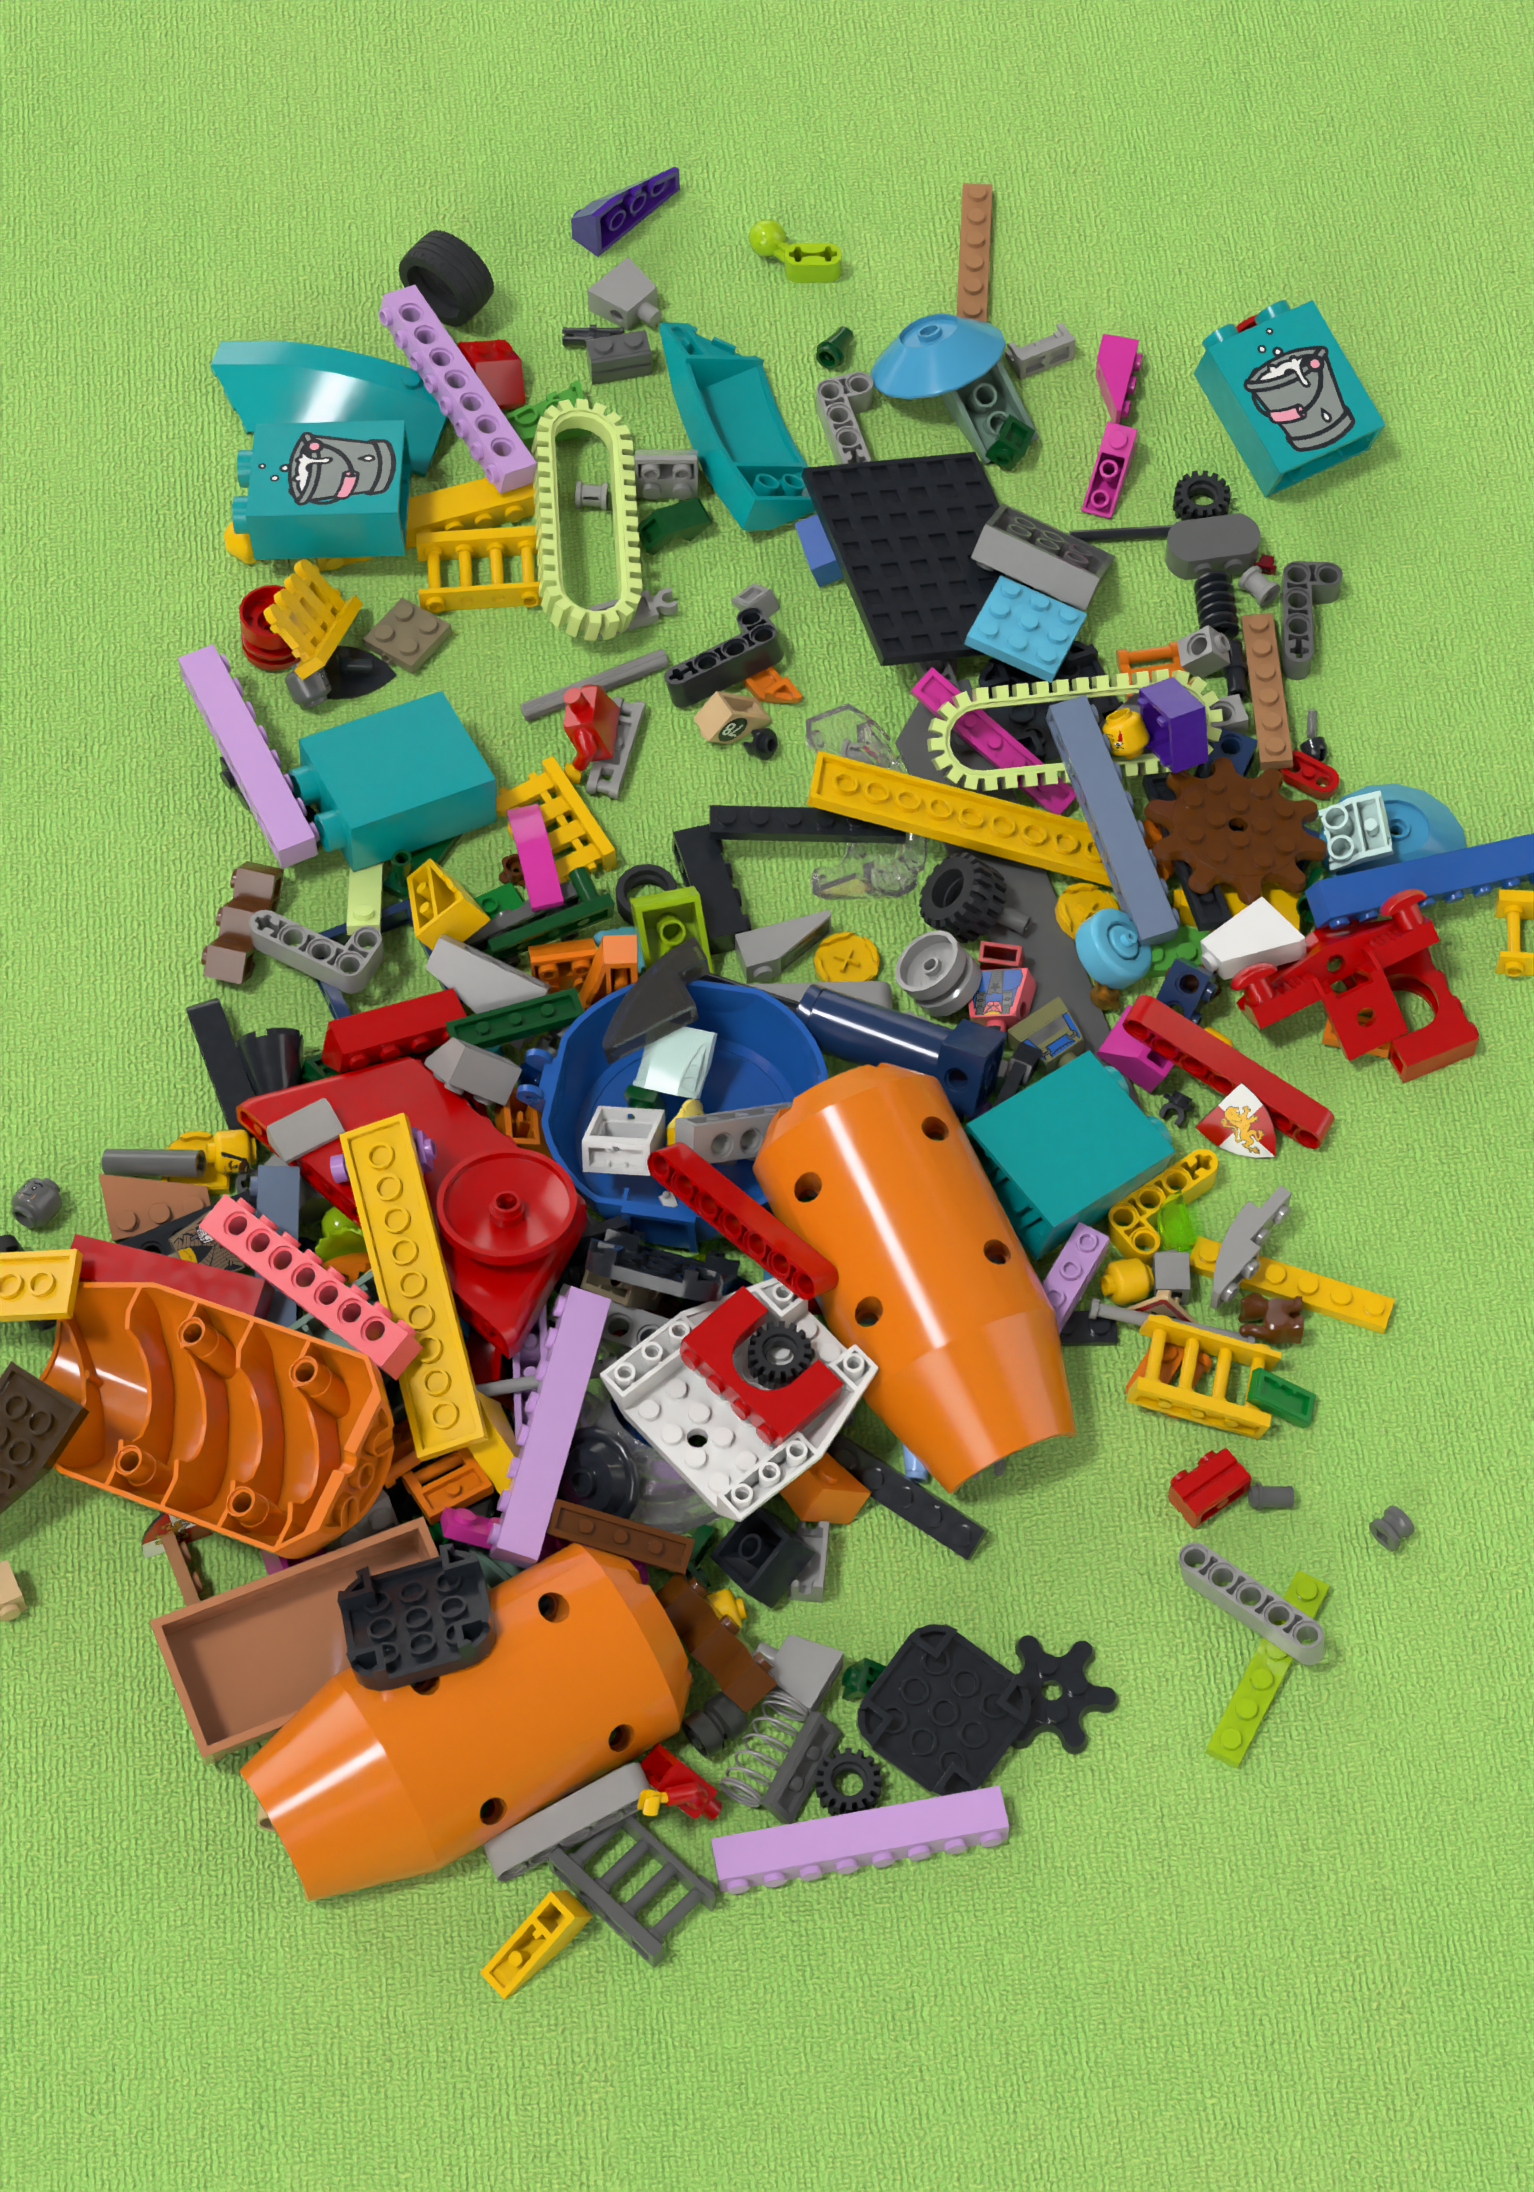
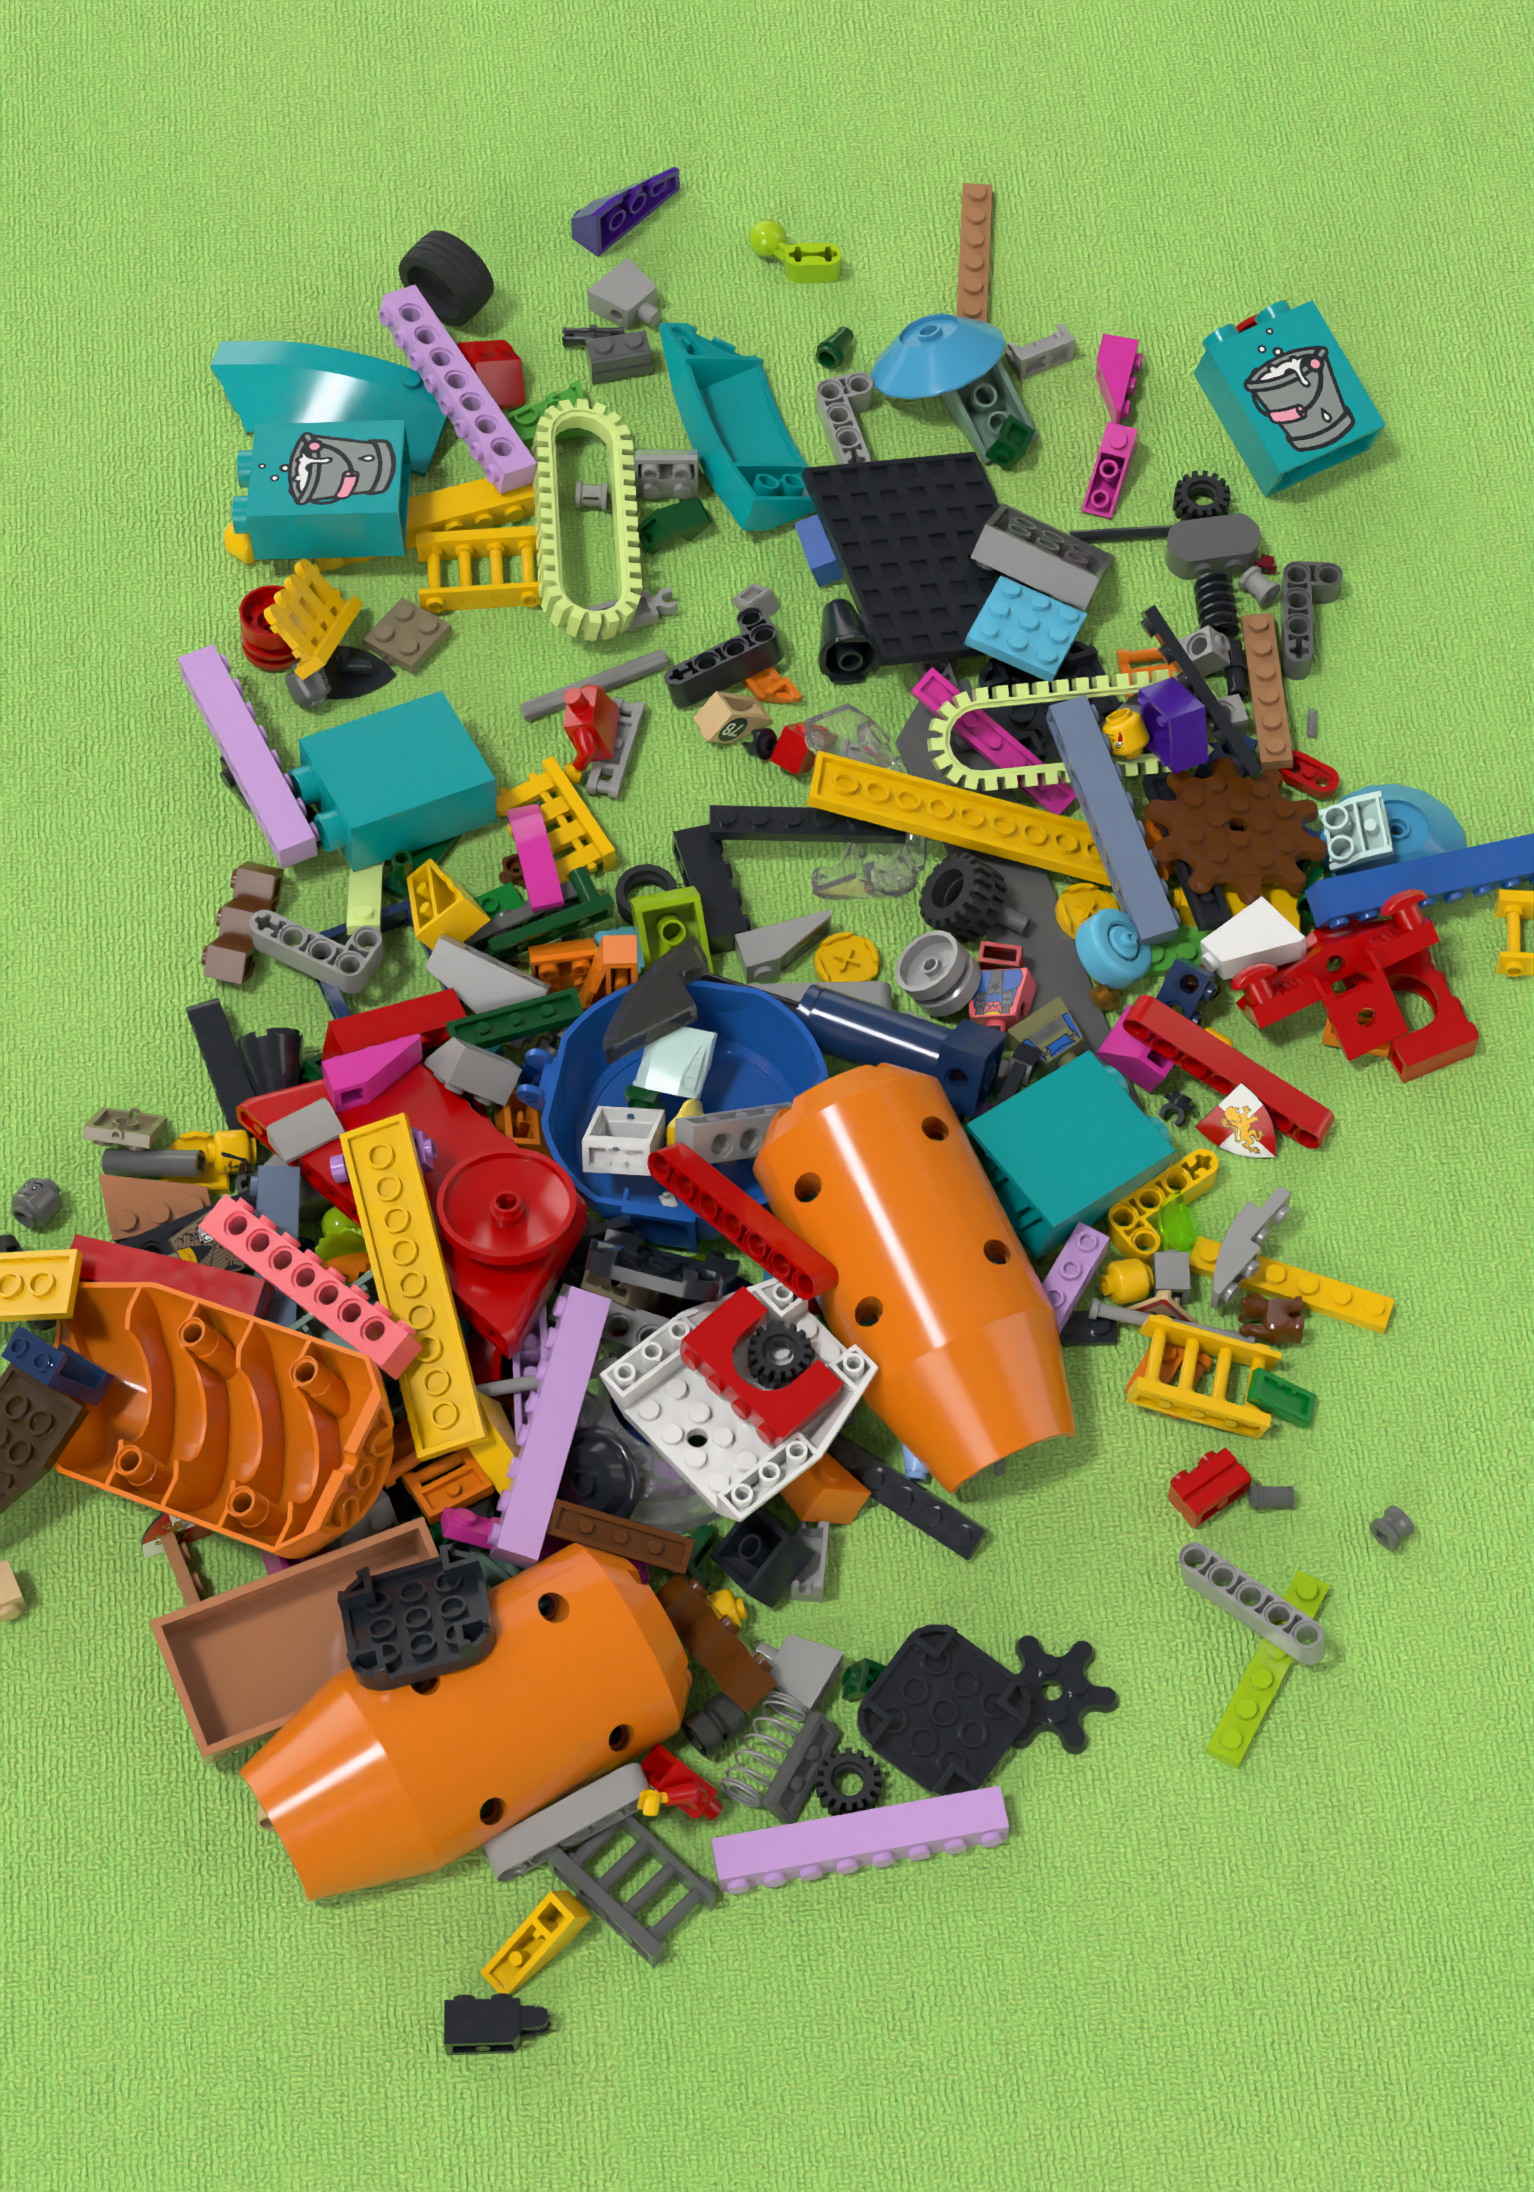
black hinge [1300,737,1328,762] -> none
none -> dark blue panel [1,1326,115,1407]
none -> dark tan plate [83,1107,167,1151]
none -> dark pink slope [321,1033,423,1113]
none -> black hinge [444,1993,551,2055]
none -> red slope [770,719,836,775]
none -> black cone [818,599,880,685]
none -> black plate [1140,605,1262,776]

